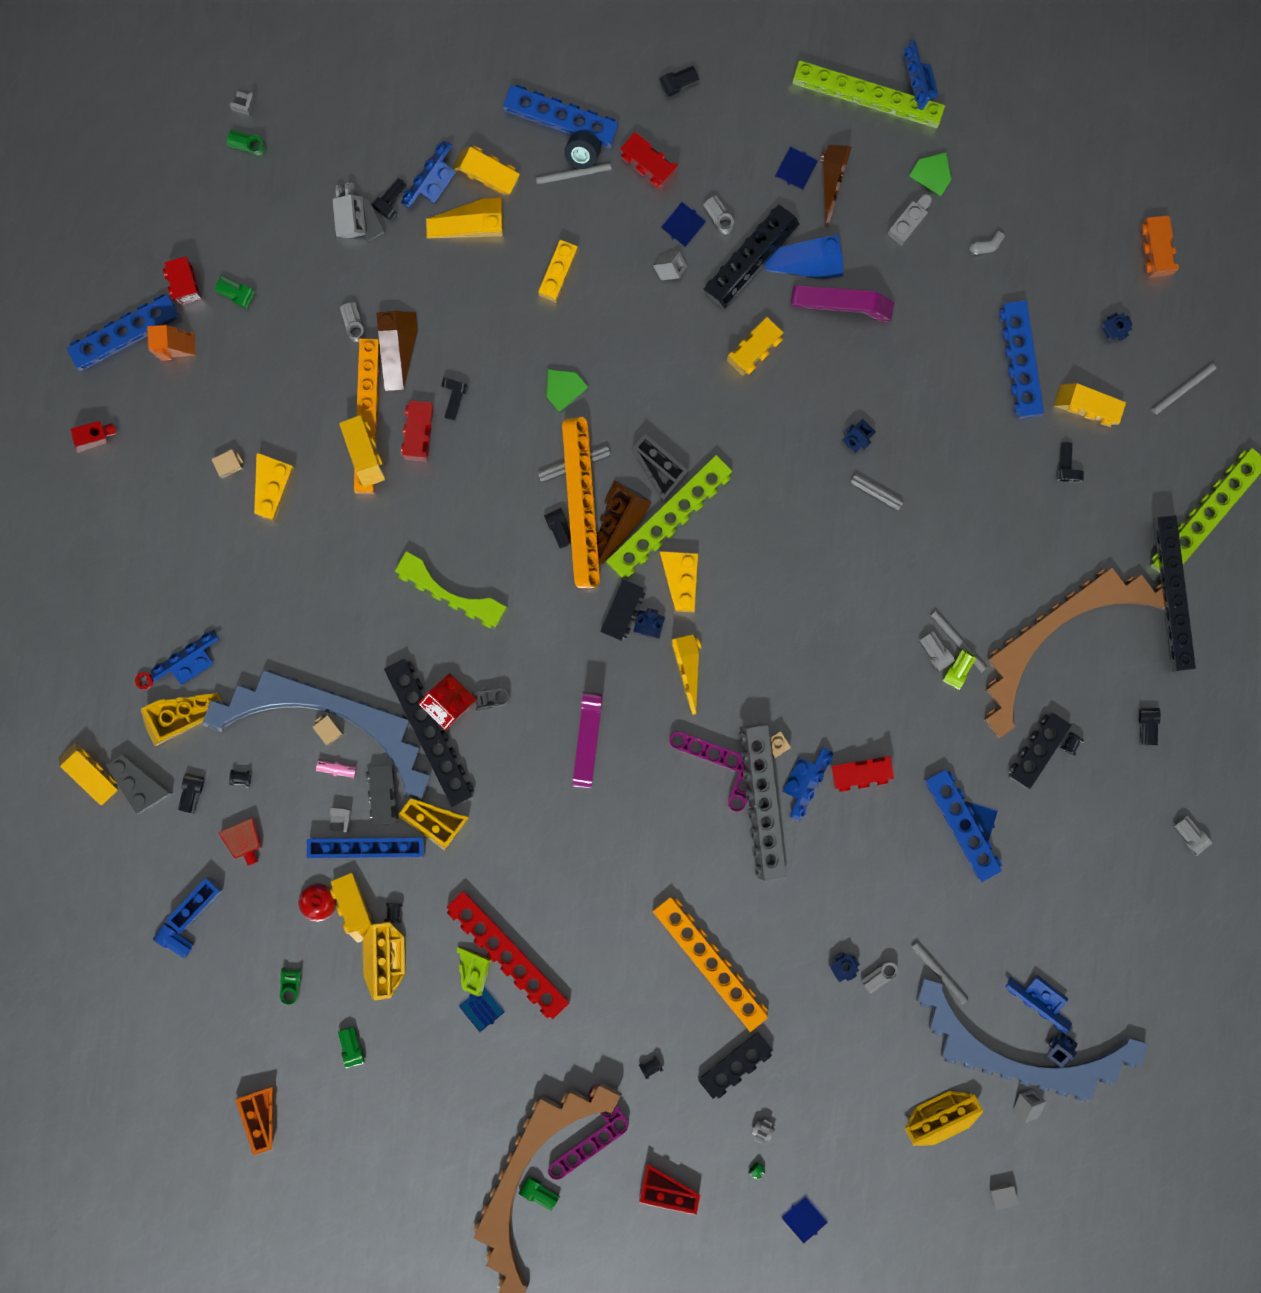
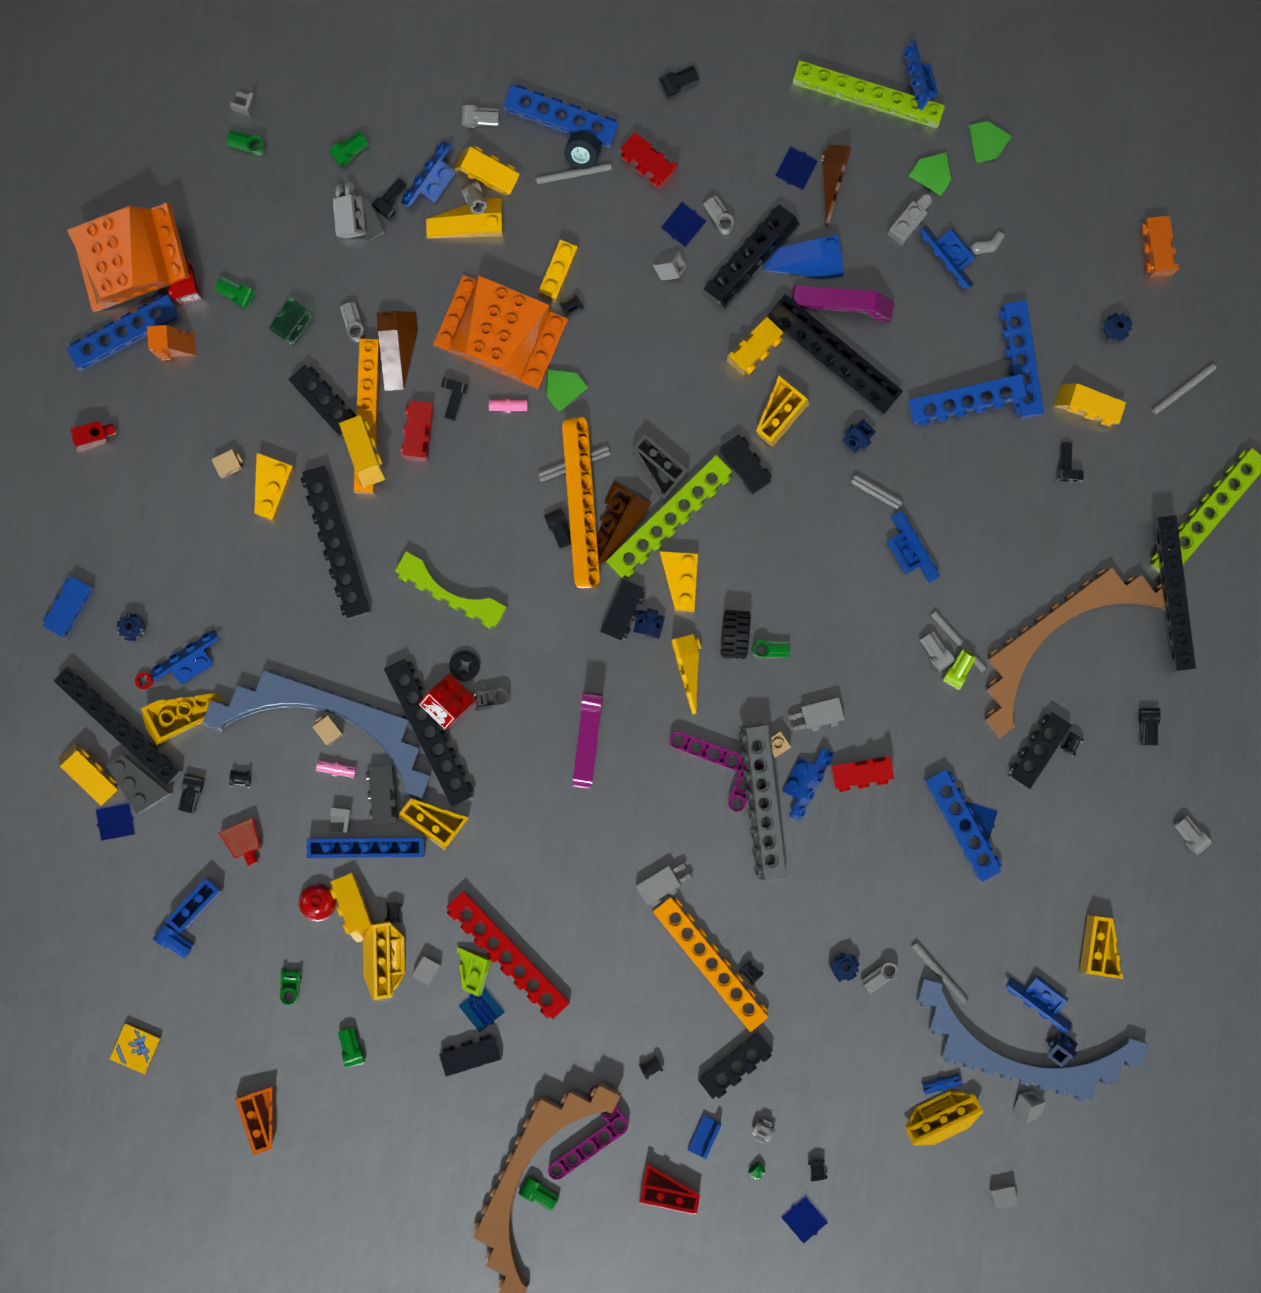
none -> blue brick [43,576,94,638]
none -> black brick [54,667,183,785]
none -> orange wedge [67,203,190,312]
none -> clear blue piece [96,803,135,841]
none -> yellow tile [110,1023,161,1074]
none -> dark blue brick [116,613,145,641]
none -> clear green brick [268,298,314,346]
none -> black brick [288,364,357,438]
none -> black brick [300,465,371,619]
none -> green piece [329,131,369,167]
none -> light grey panel [412,956,441,986]
none -> orange wedge [433,275,568,390]
none -> black brick [439,1034,502,1077]
none -> black gear [449,650,480,681]
none -> light grey piece [460,181,487,215]
none -> light grey piece [461,105,499,128]
none -> bright pink pin [489,398,527,413]
none -> black bush [559,294,584,318]
none -> light grey hinge [636,862,693,907]
none -> blue panel [688,1114,722,1160]
none -> black brick [720,434,772,496]
none -> black tyre [720,610,751,659]
none -> black bush [738,960,764,985]
none -> green piece [751,640,790,658]
none -> yellow wedge [756,376,809,448]
none -> black brick [767,294,903,414]
none -> light grey hinge [788,698,845,732]
none -> black bush [808,1159,828,1181]
none -> blue bracket [886,510,940,583]
none -> blue brick [909,374,1027,426]
none -> blue bracket [919,226,976,289]
none -> blue pin [922,1073,962,1095]
none -> bright green slope [969,121,1013,163]
none -> yellow wedge [1079,914,1123,979]

